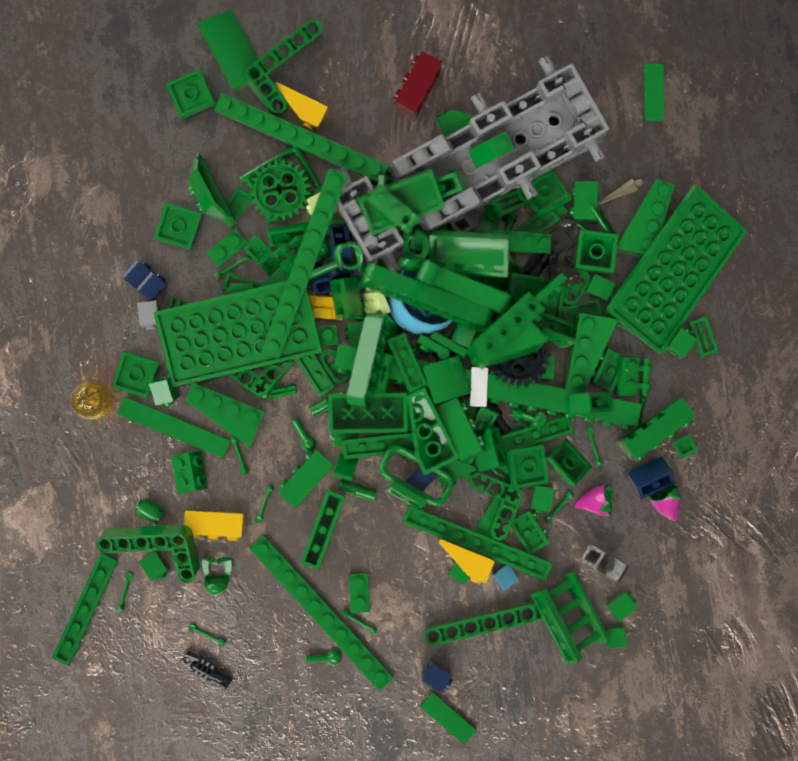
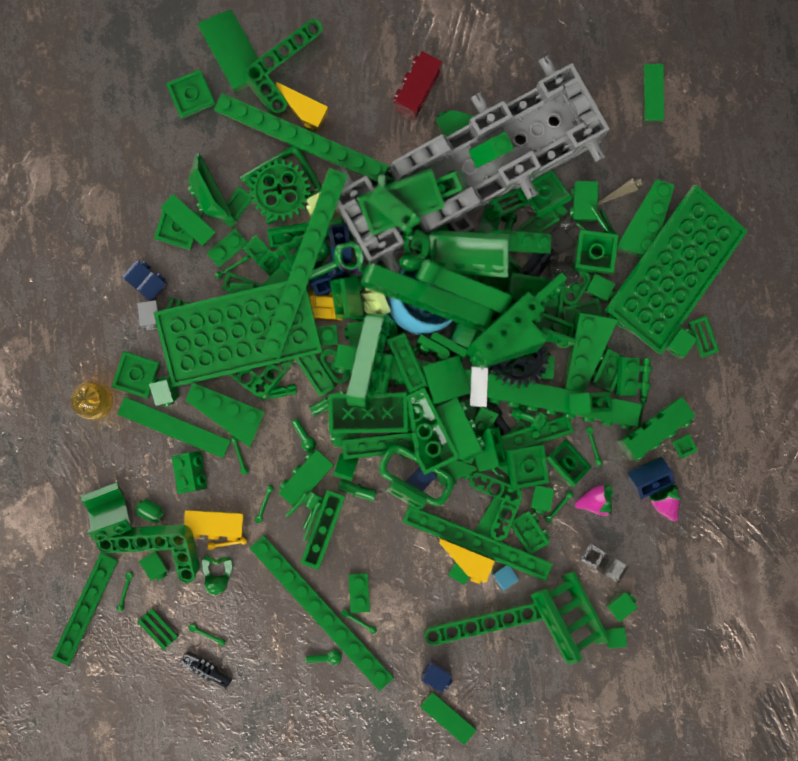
none -> green panel [81,483,132,543]
none -> green tile [138,608,178,650]
none -> green tile [160,194,216,247]
none -> yellow hinge [207,537,247,550]
none -> green plant [285,491,324,541]

